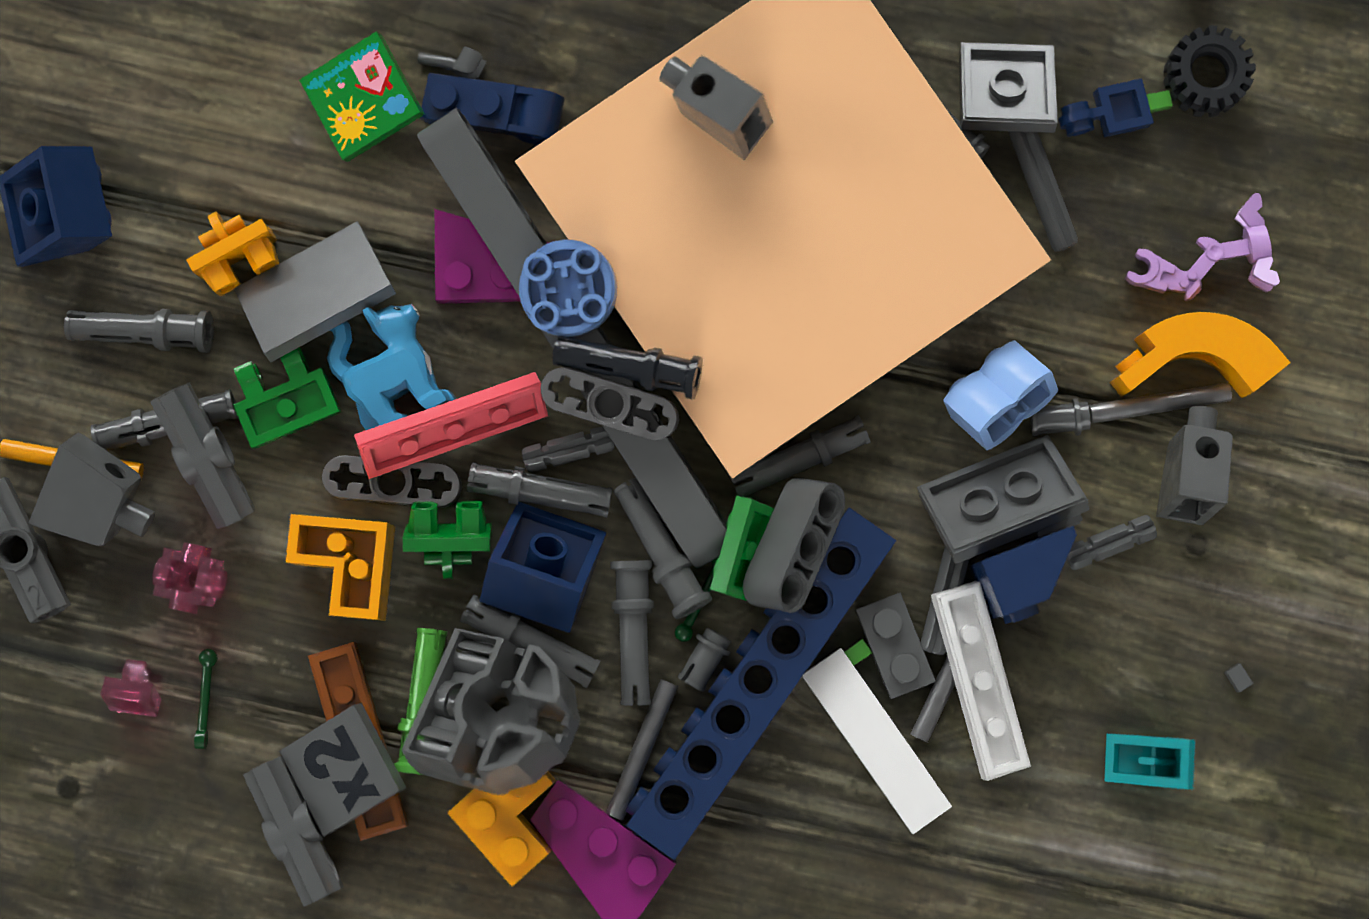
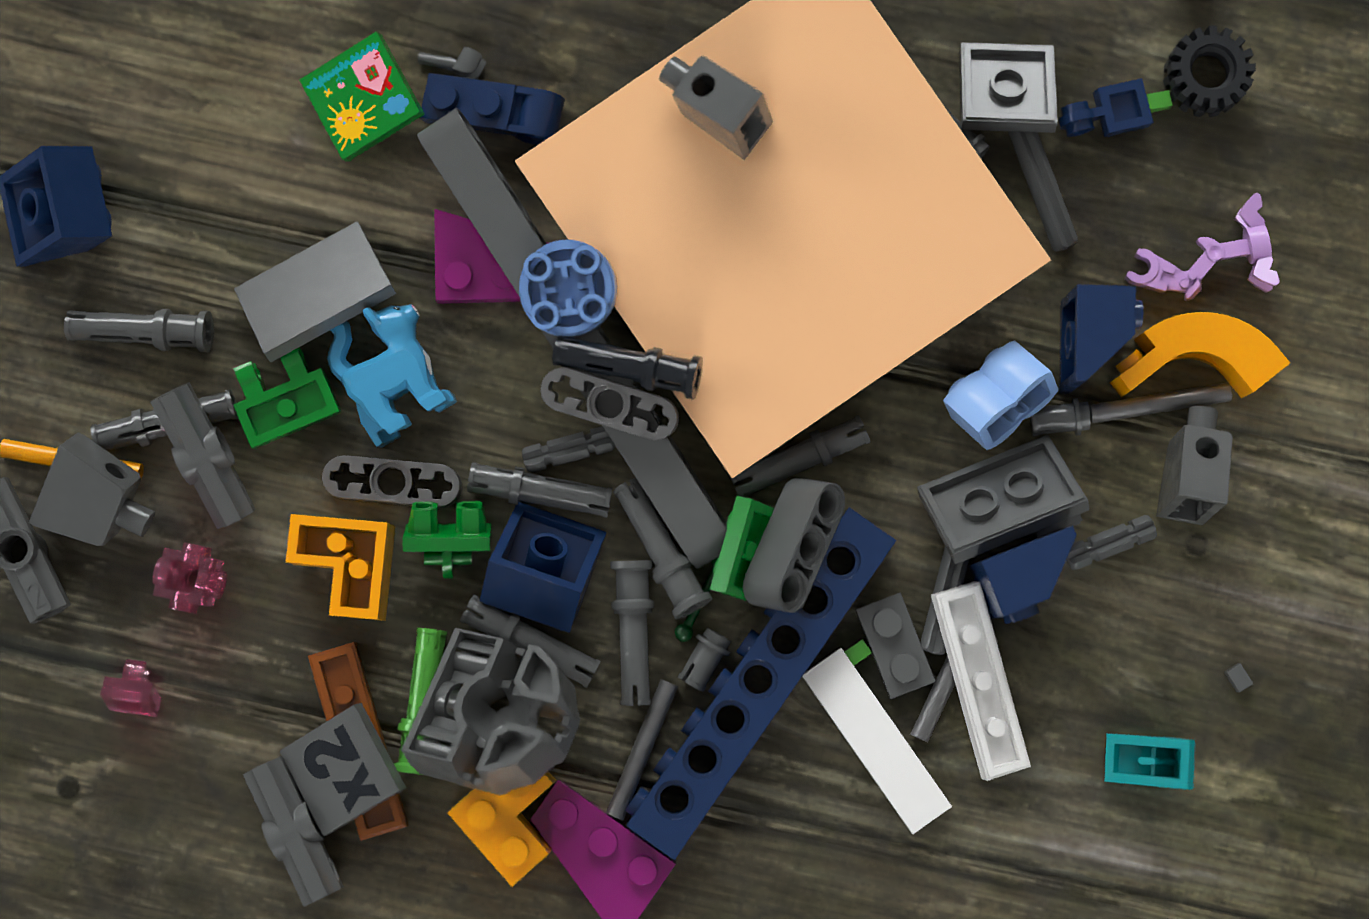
light orange hips [186,212,280,296] -> none
dark green hinge [194,648,218,749] -> none
coral tile [354,372,548,479] -> none
none -> dark blue slope [1059,284,1143,394]

